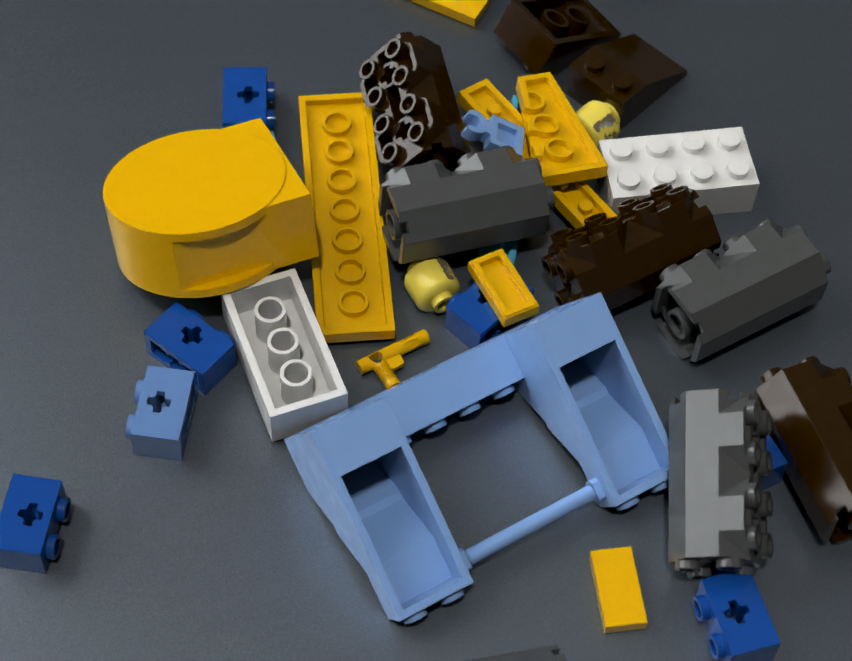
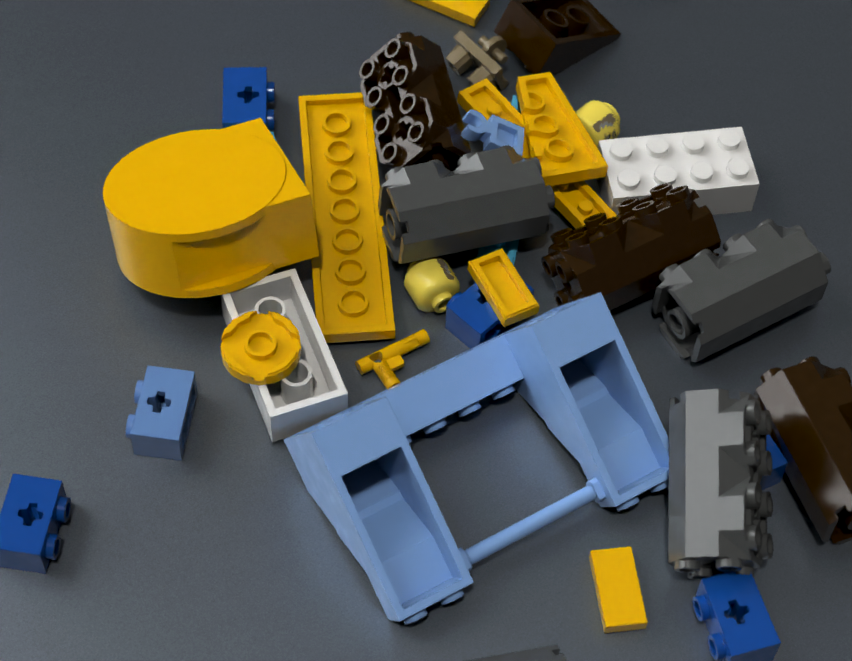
blue brick [144,302,237,395] -> none
dark brown slope [565,33,687,130] -> none
none -> yellow tile [220,311,302,386]
none -> dark tan hips [445,30,509,91]

